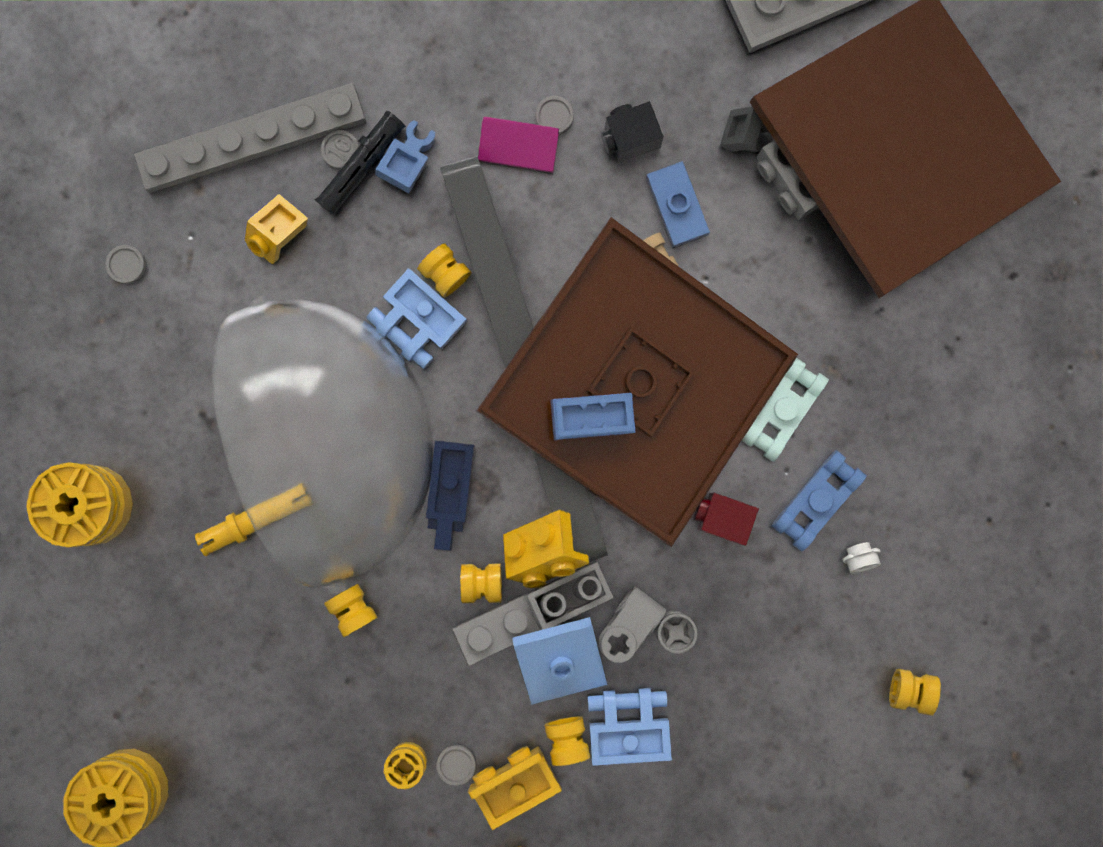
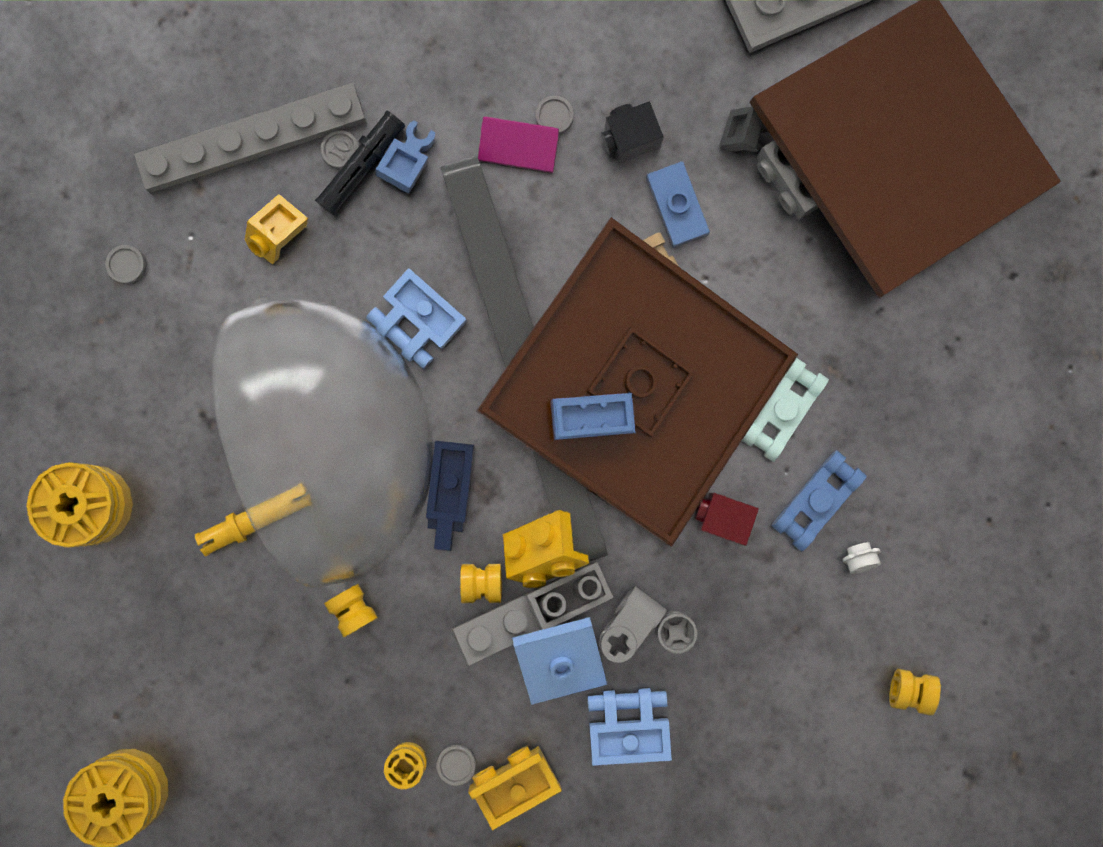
yellow wheel [417,243,472,298] -> none
yellow wheel [545,716,590,766] -> none

